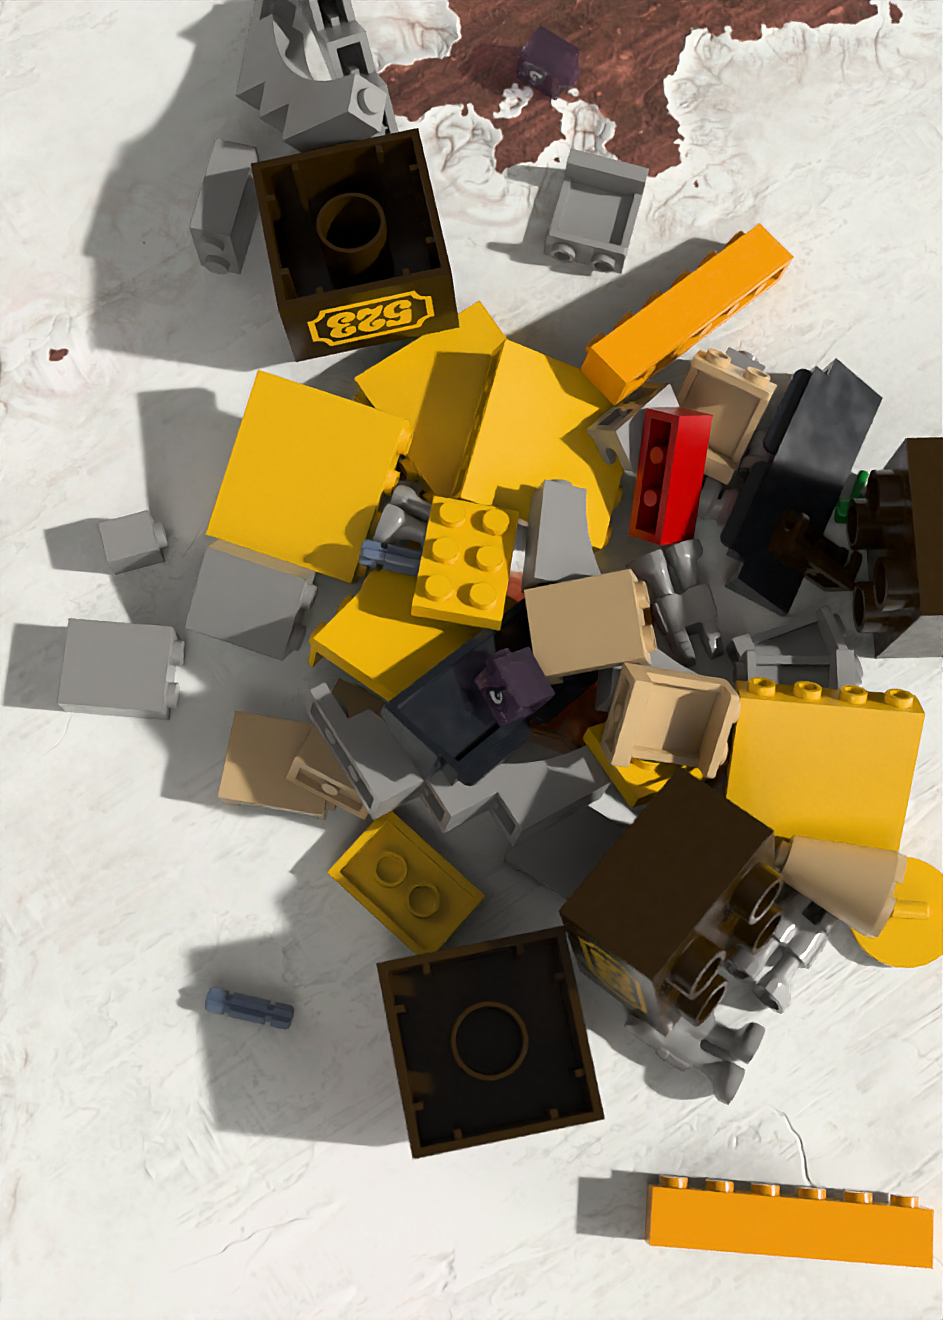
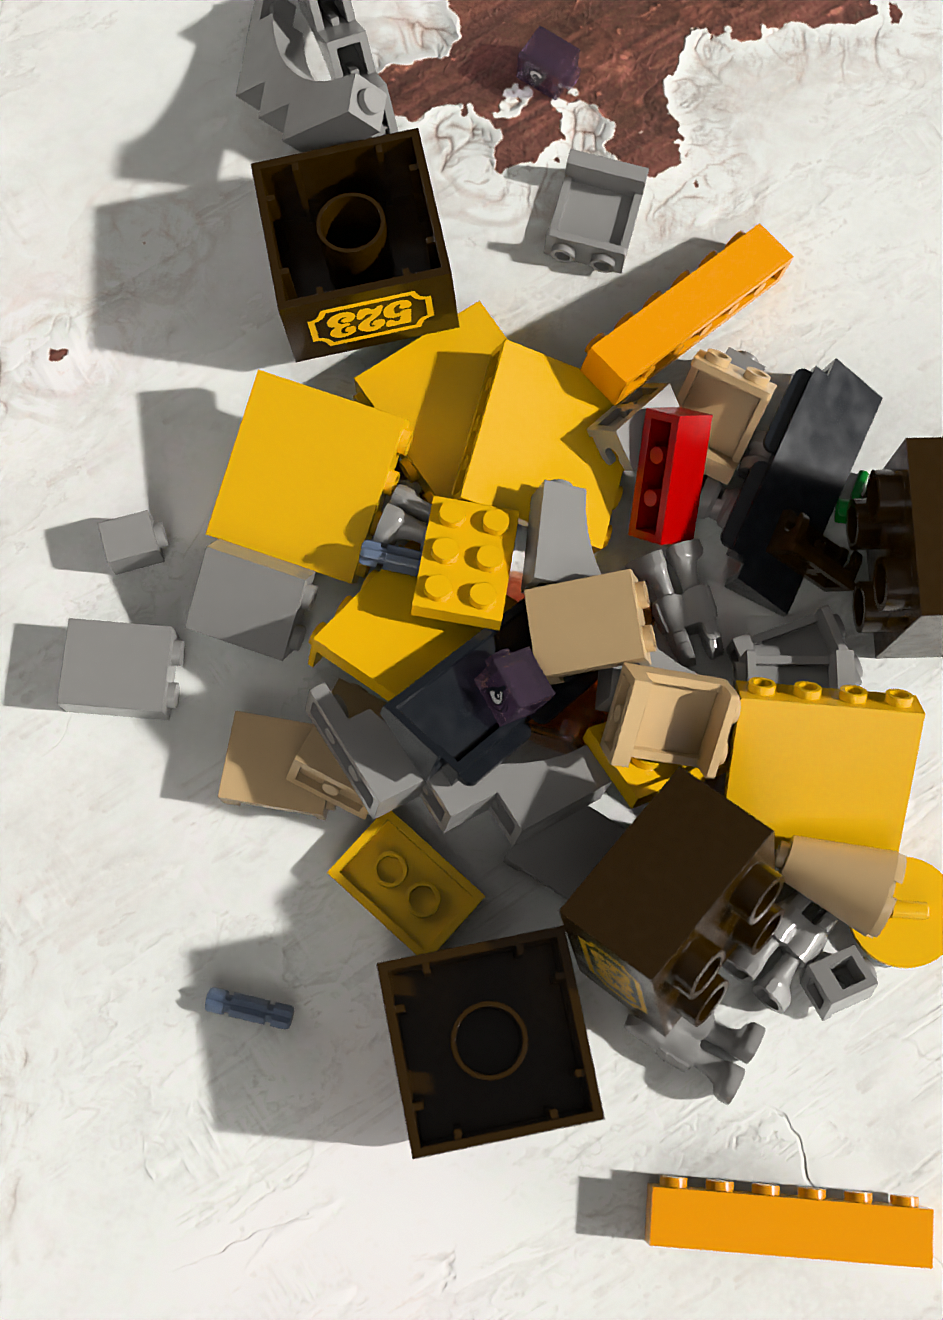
light grey brick [189,138,260,274] -> none
none -> light grey brick [800,945,879,1021]

